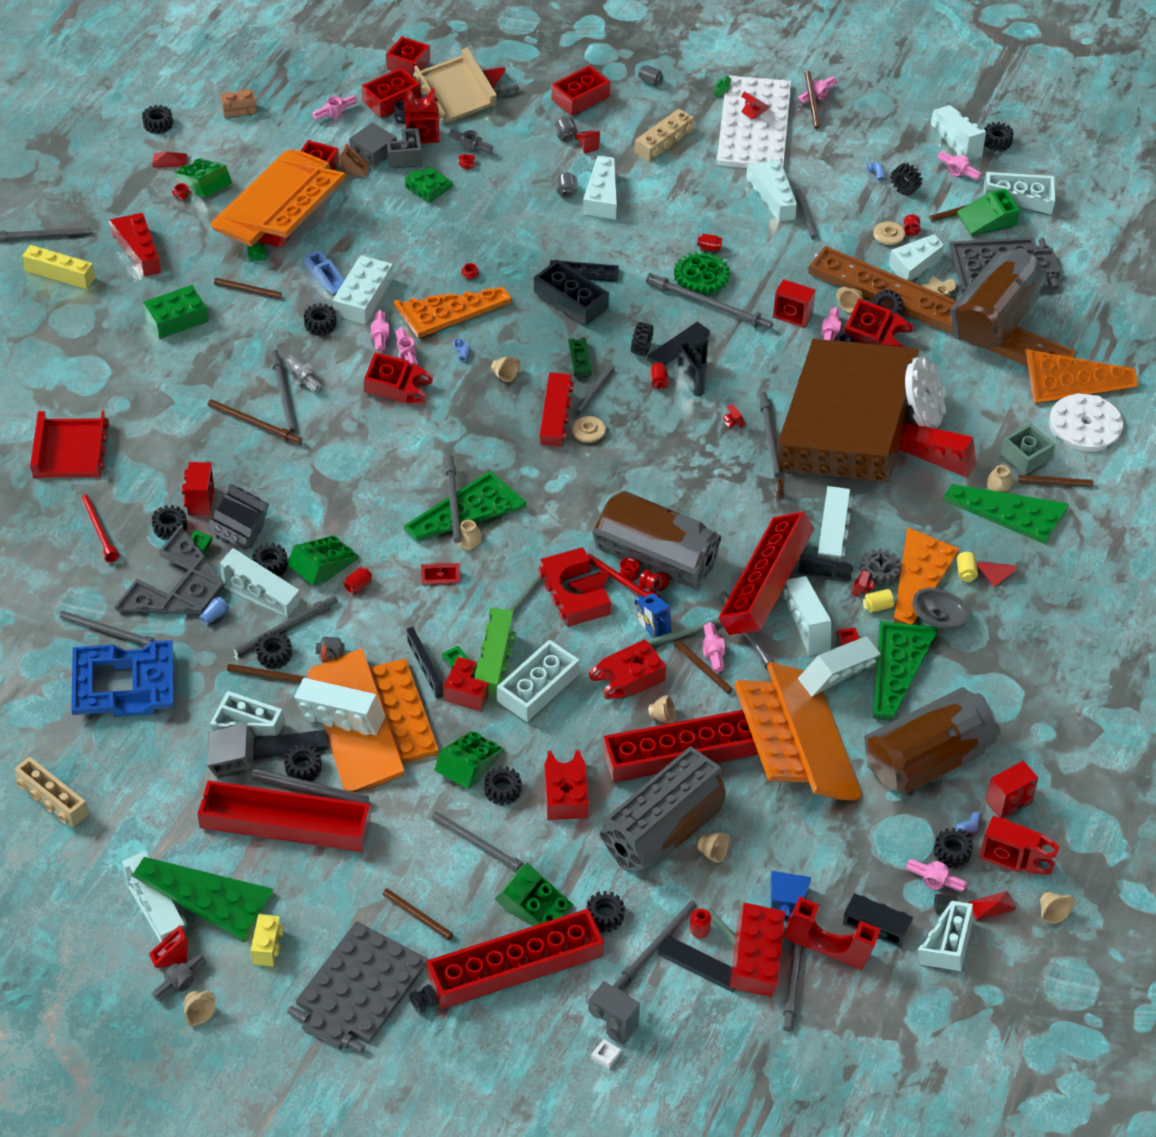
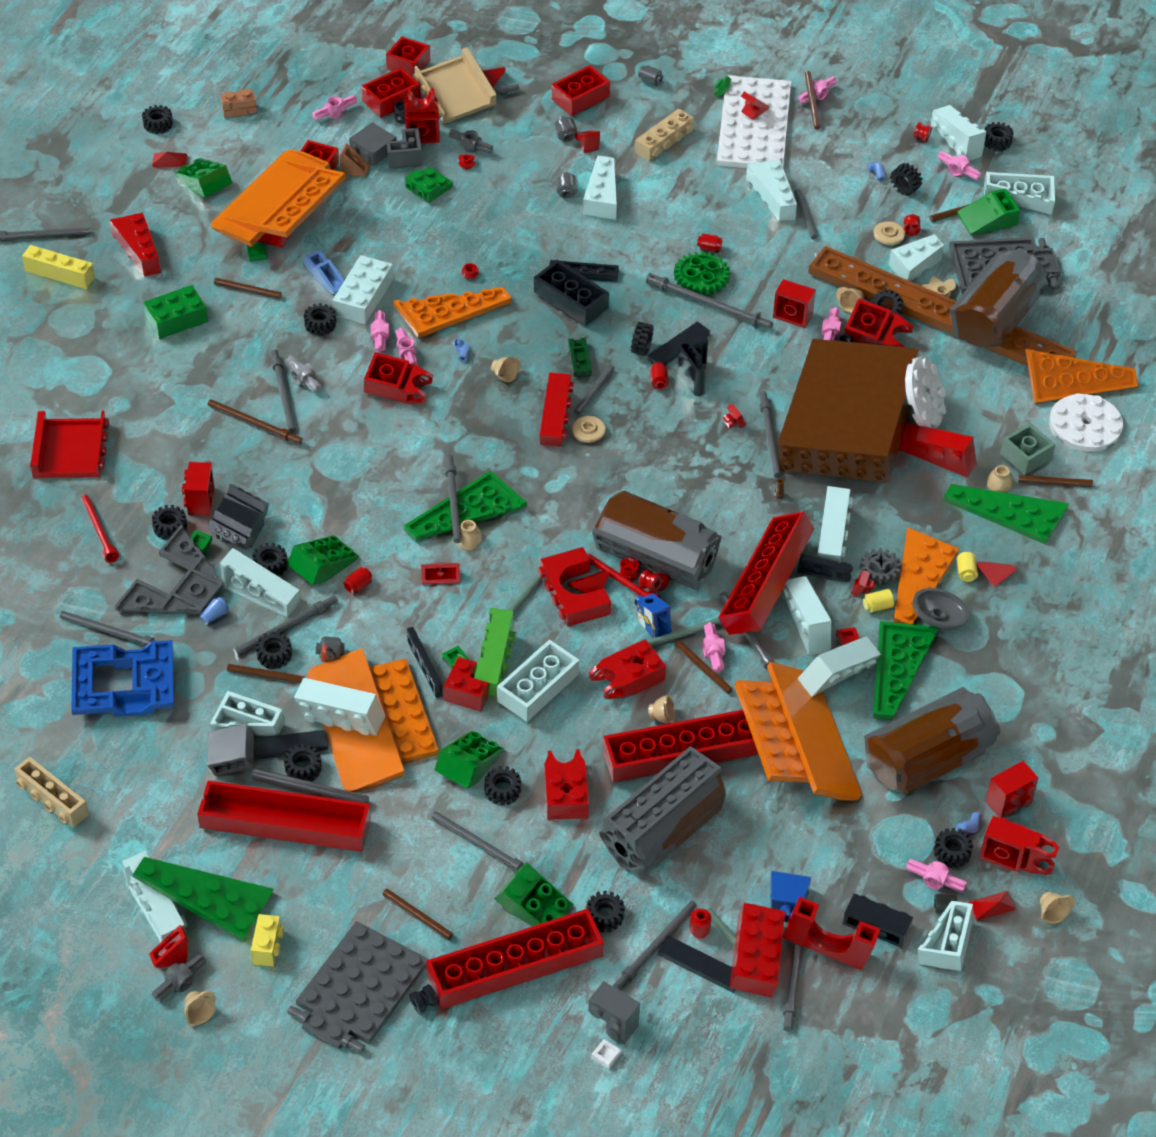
red plate [172,183,192,199] -> none
tan piece [698,832,730,863] -> none
none -> red wheel [913,122,932,142]

